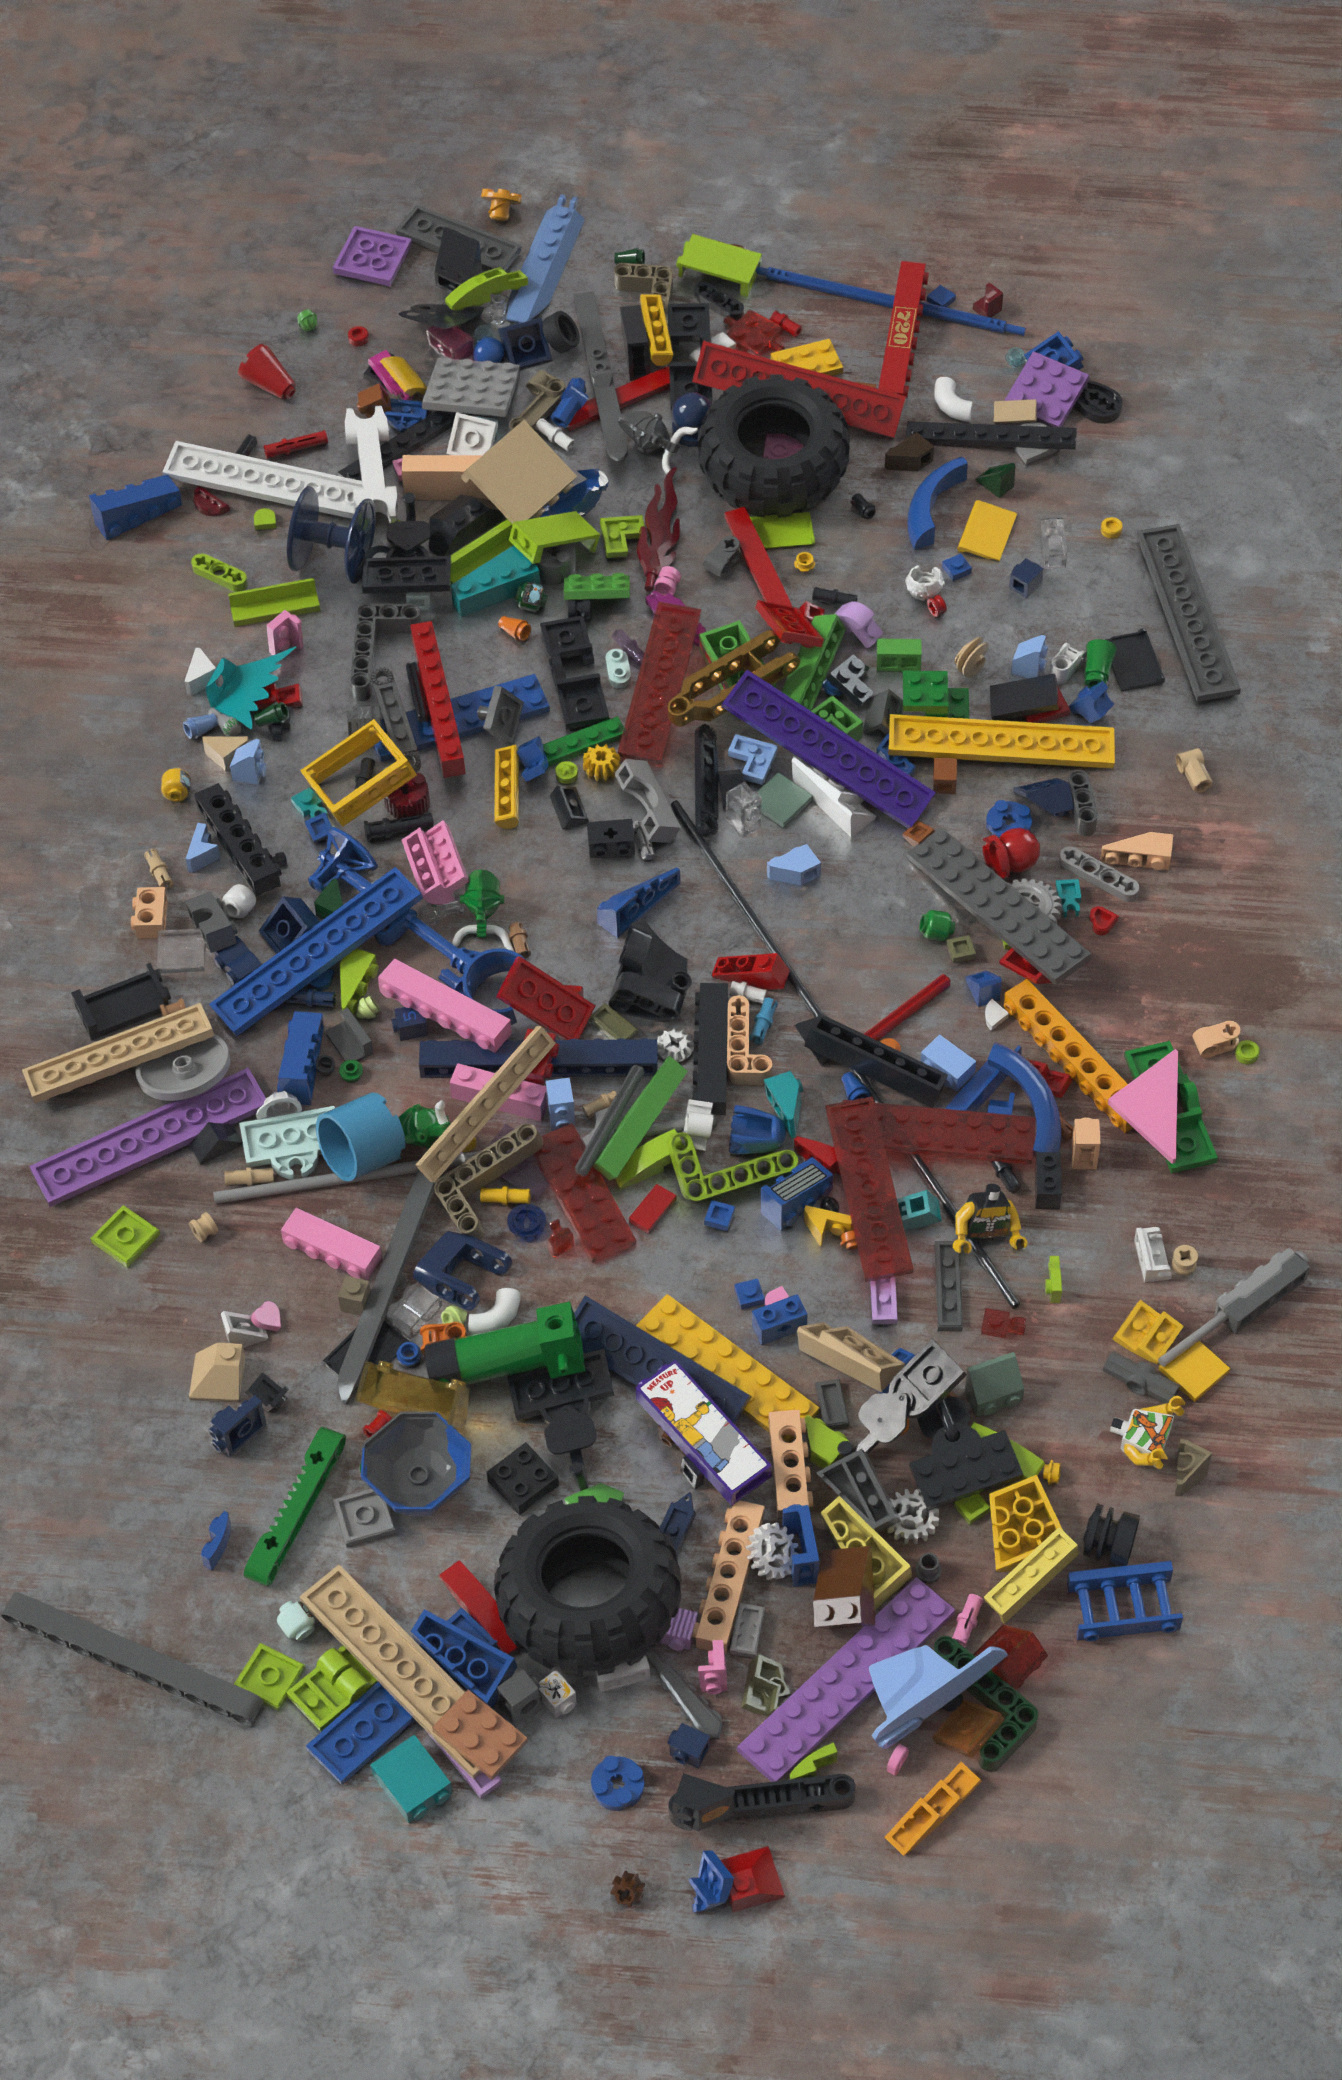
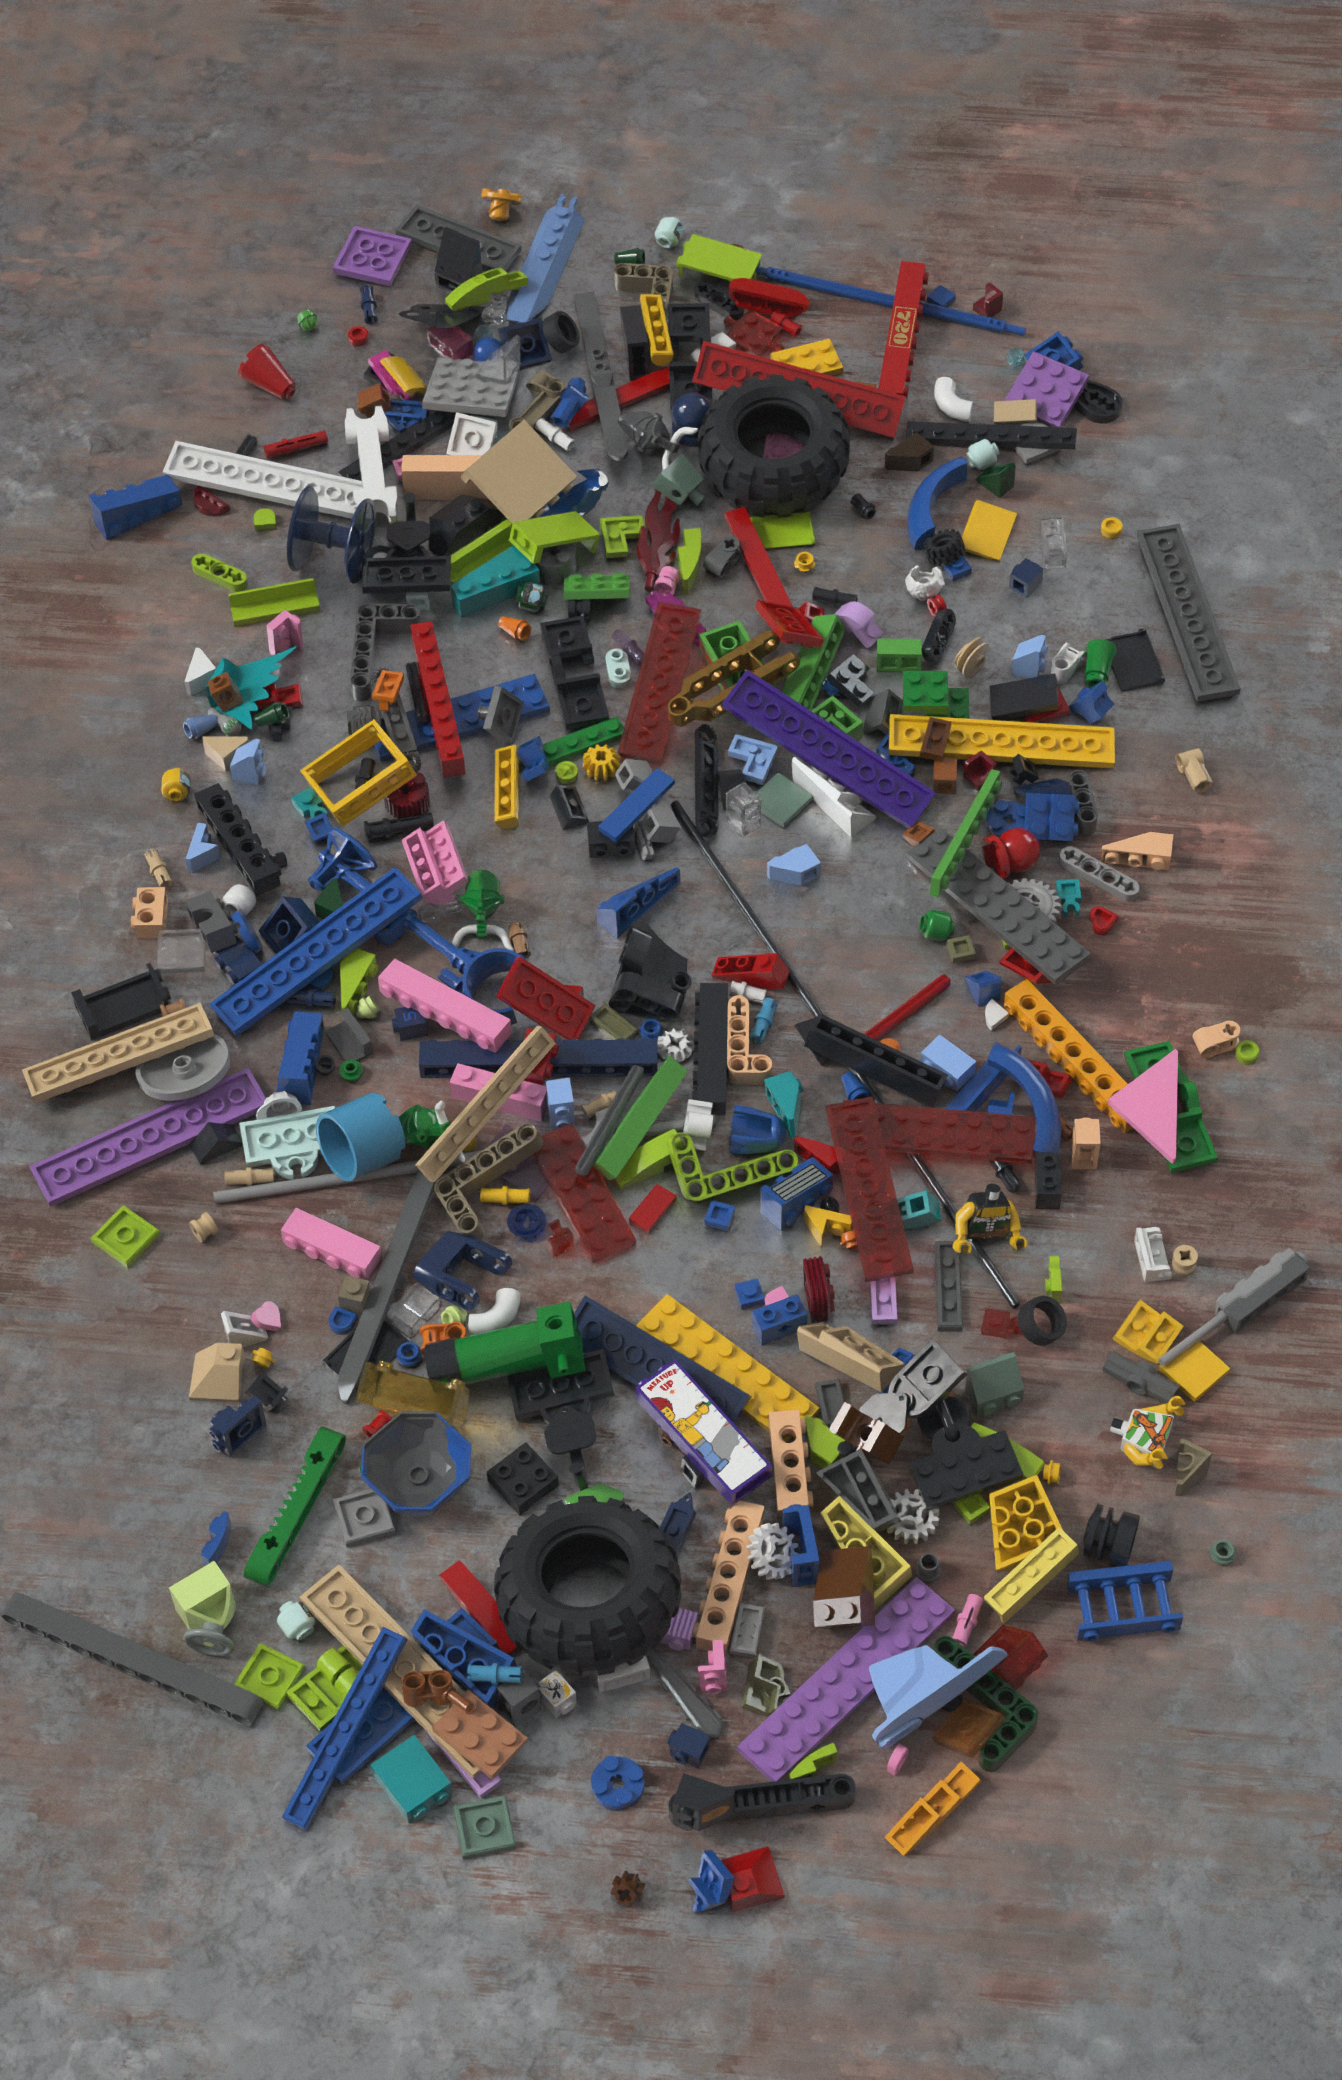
none -> yellowish green piece [169,1561,236,1656]
none -> dark orange brick [208,672,243,713]
none -> blue tile [232,910,263,954]
none -> yellow plate [251,1348,275,1369]
none -> blue tile [282,1627,408,1831]
none -> blue tile [329,1306,358,1335]
none -> dark blue pin [360,284,378,325]
none -> orange plate [372,670,404,711]
none -> dark orange beam [401,1670,473,1713]
none -> sand green tile [453,1795,516,1859]
none -> dark azure pin [468,1663,523,1685]
none -> clear slope [475,335,520,385]
none -> blue tile [598,768,675,842]
none -> blue plate [640,1019,663,1040]
none -> sand green torso [652,454,706,506]
none -> light aqua head [654,217,684,248]
none -> lime slope [678,528,702,594]
none -> red brick [728,278,809,319]
none -> dark red brick [803,1256,835,1323]
none -> reddish brown piece [829,1402,904,1465]
none -> reddish brown plate [920,717,952,762]
none -> black beam [922,609,956,662]
none -> black tyre [923,529,966,566]
none -> bright green plate [930,769,1002,898]
none -> dark red panel [963,750,996,792]
none -> light aqua head [966,439,1000,471]
none -> black tile [1009,754,1039,785]
none -> black tyre [1018,1295,1067,1346]
none -> blue plate [1024,793,1079,841]
none -> sand green plate [1210,1540,1236,1565]

